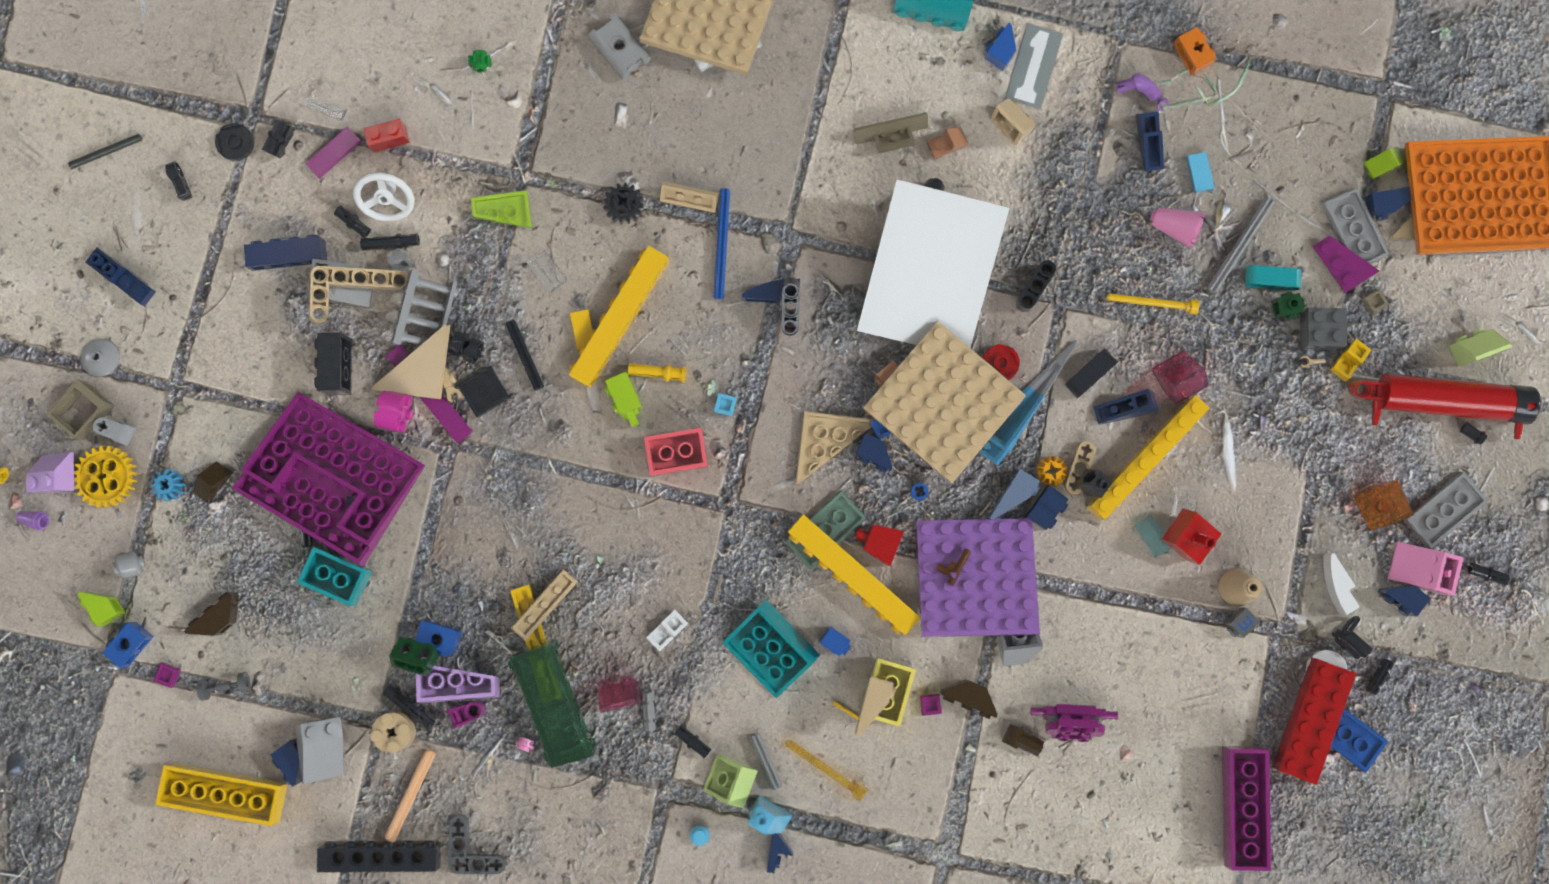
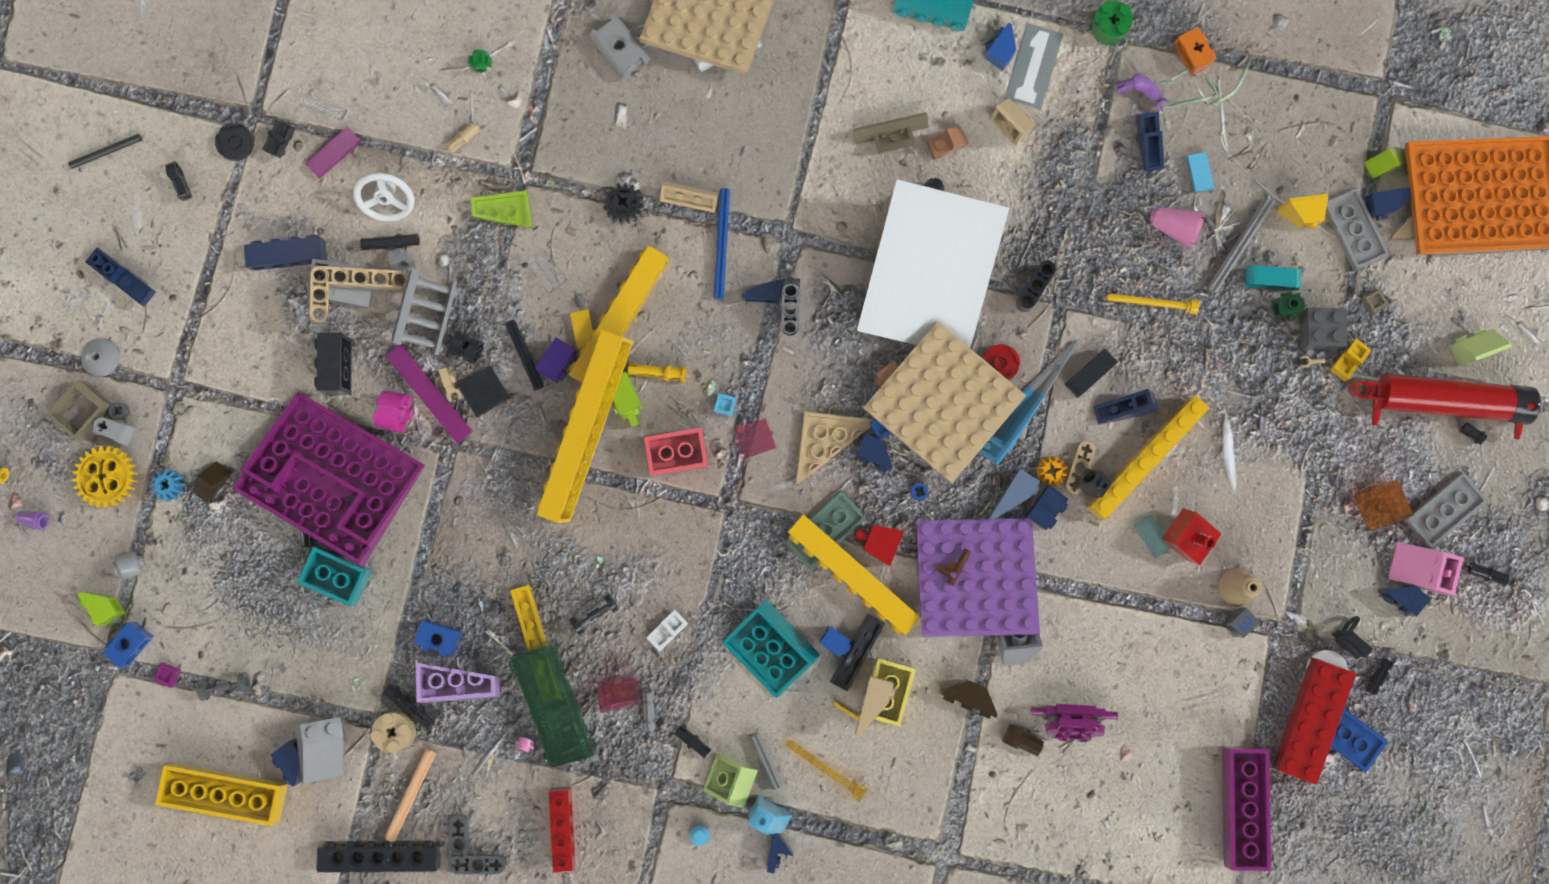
lavender slope [25,452,74,494] -> none
dark brown slope [184,592,239,636] -> none
black pin [334,206,371,238] -> none
brick [363,118,410,153] -> none
tan tile [372,325,450,399] -> none
dark green brick [389,637,438,677] -> none
magenta piece [446,700,486,729] -> none
tan tile [511,569,577,641] -> none
magenta tile [920,694,942,716] -> none
clear pink slope [1151,350,1209,404] -> none
magenta wing [1312,235,1379,293] -> none
white slope [1323,553,1359,615] -> none
none -> dark grey bush [108,402,130,420]
none -> tan axle [446,122,481,153]
none -> dark purple brick [535,337,578,384]
none -> yellow brick [537,330,634,523]
none -> red brick [548,787,576,873]
none -> black wheel [569,593,619,635]
none -> clear pink piece [734,418,776,459]
none -> black plate [830,613,885,692]
none -> green brick [1090,1,1133,45]
none -> yellow slope [1276,194,1328,230]

